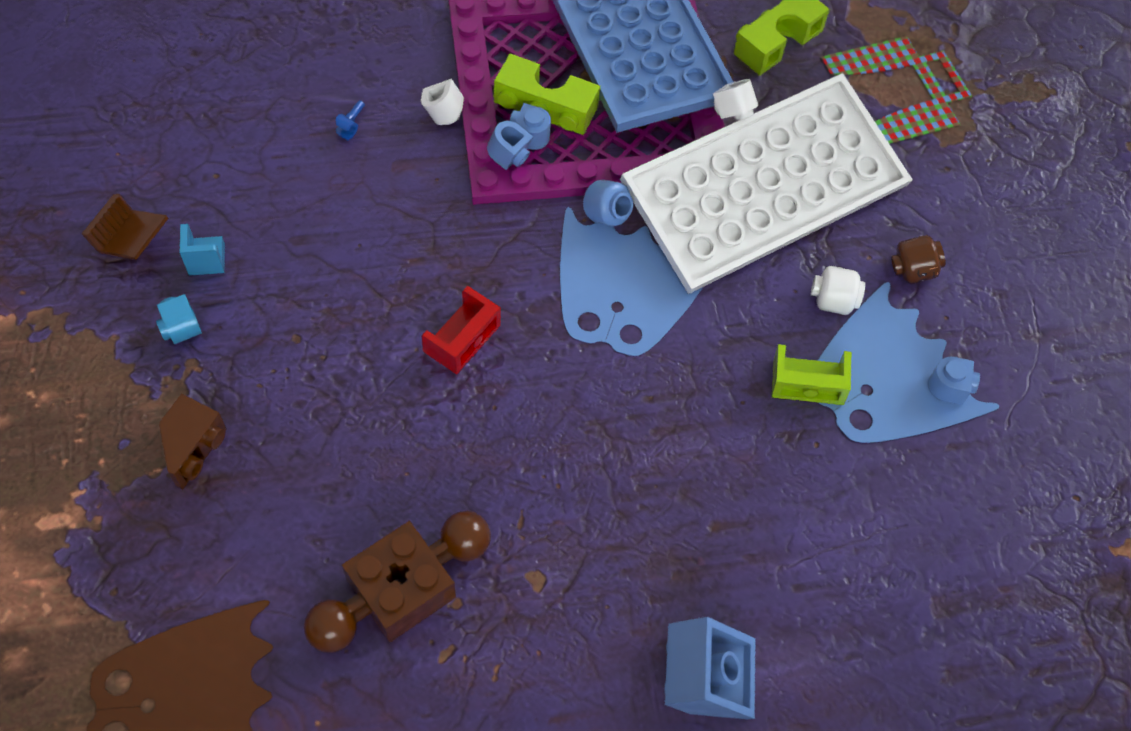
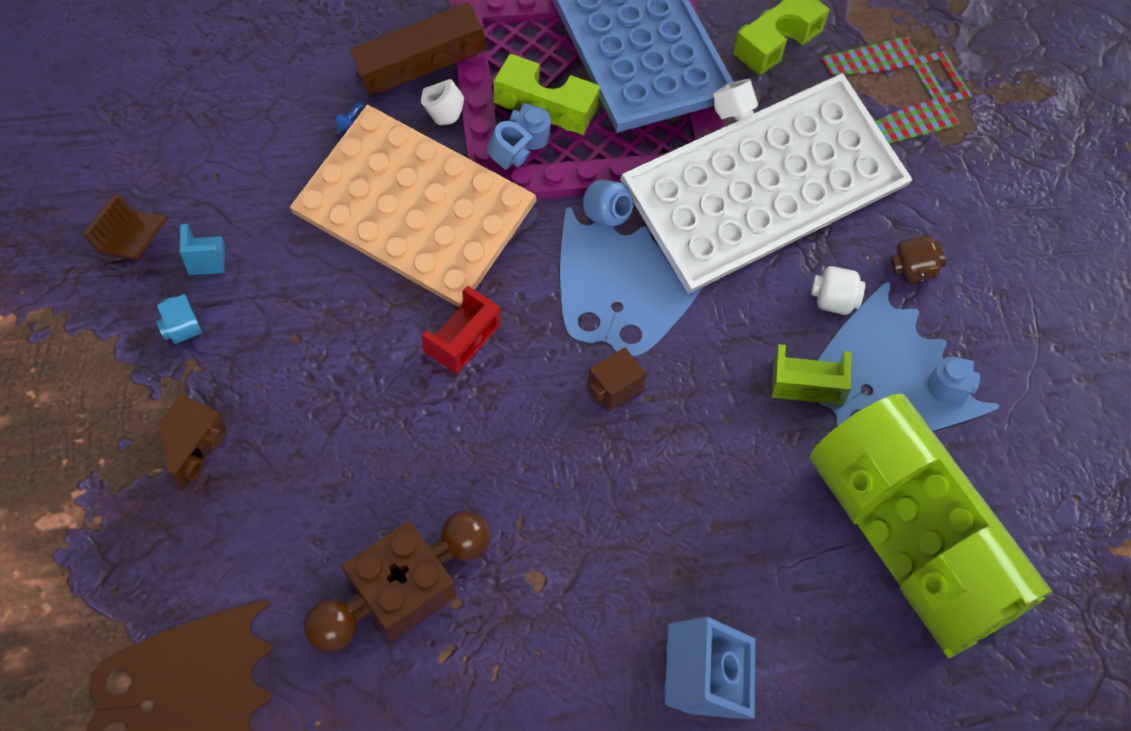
none -> light nougat plate [290,105,536,308]
none -> reddish brown brick [350,2,488,97]
none -> reddish brown brick [587,347,647,412]
none -> lime cylinder [809,393,1053,659]

